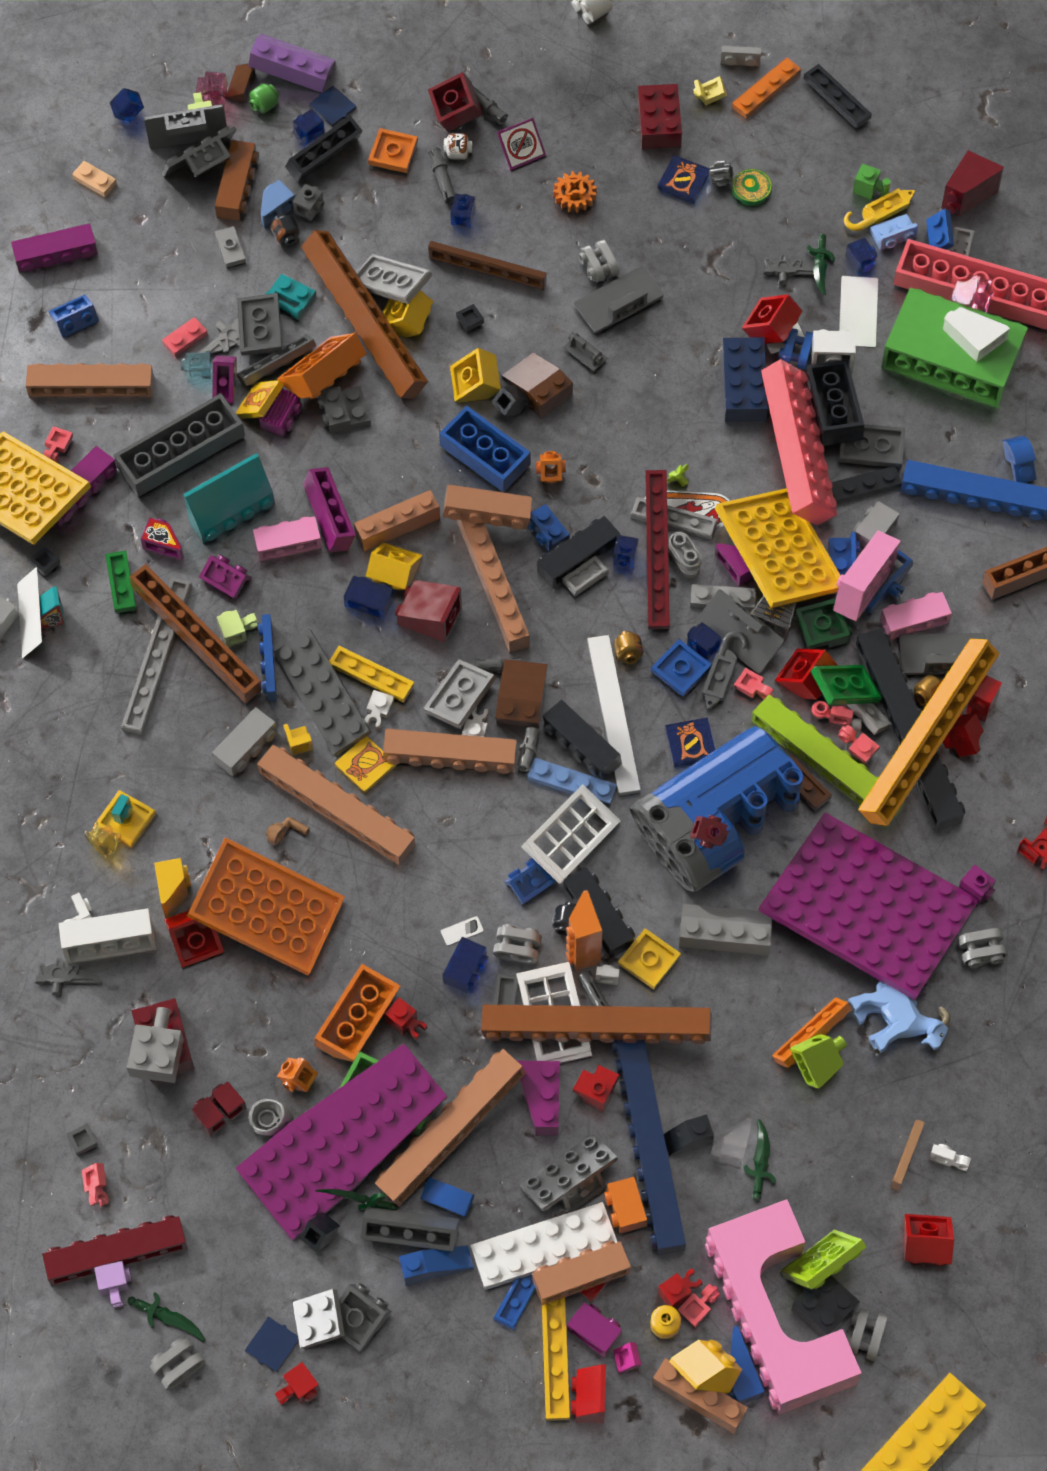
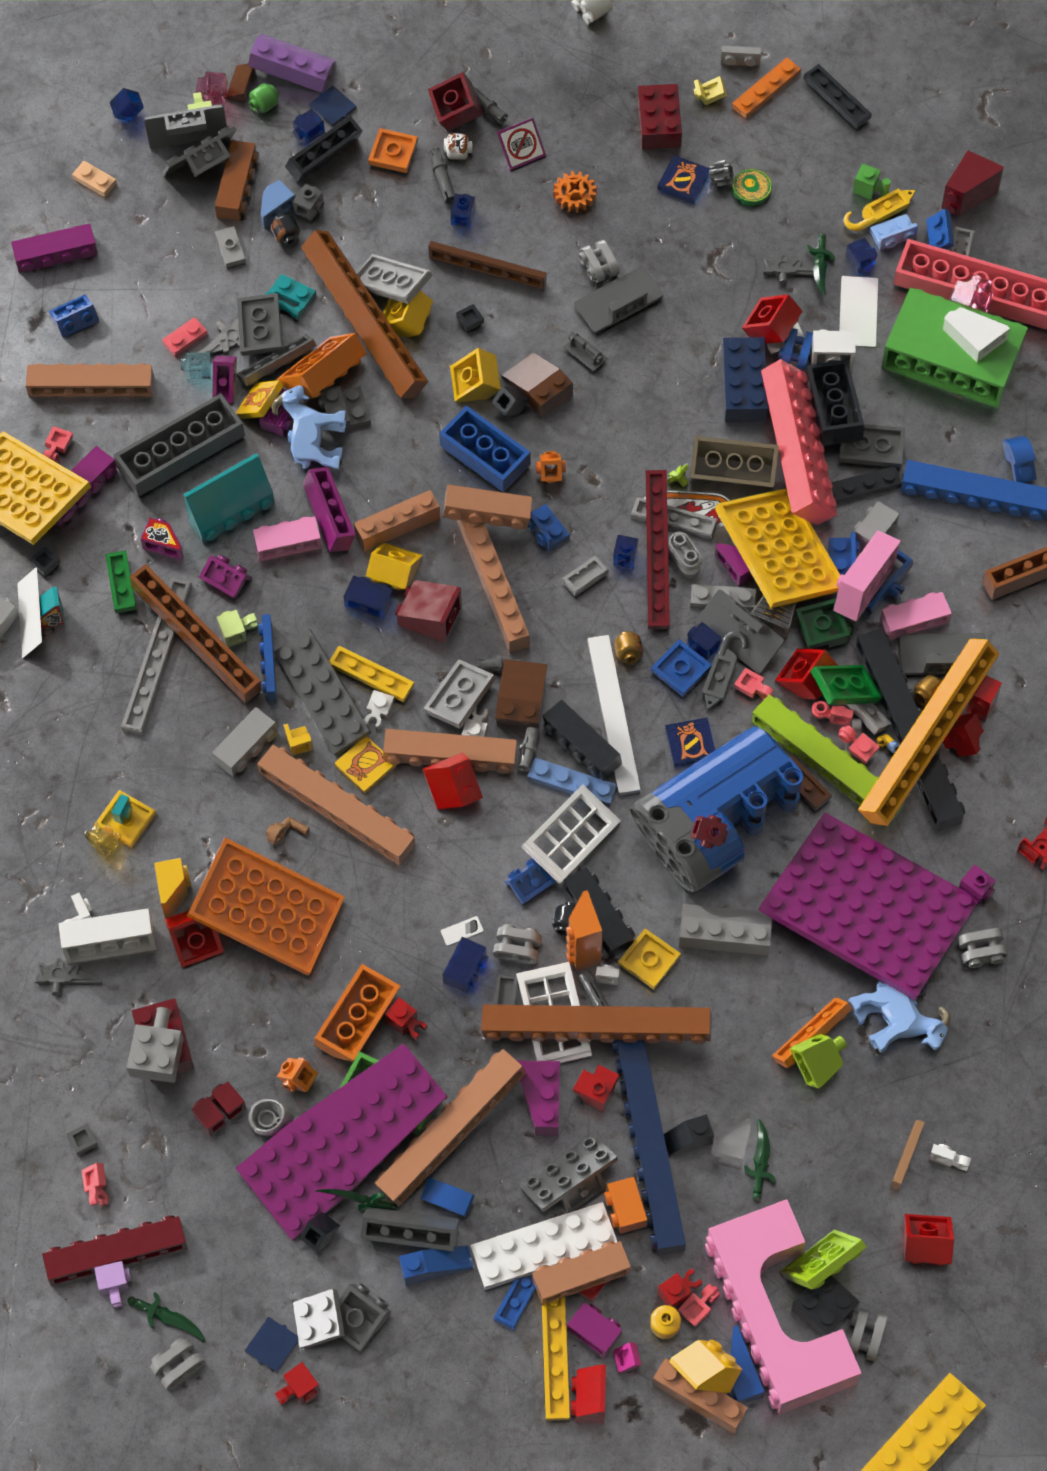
black brick [537,516,620,589] -> none
none -> light blue animal [272,385,346,470]
none -> red slope [422,752,483,809]
none -> dark tan slope [690,436,779,487]
none -> yellow arm [876,734,900,754]

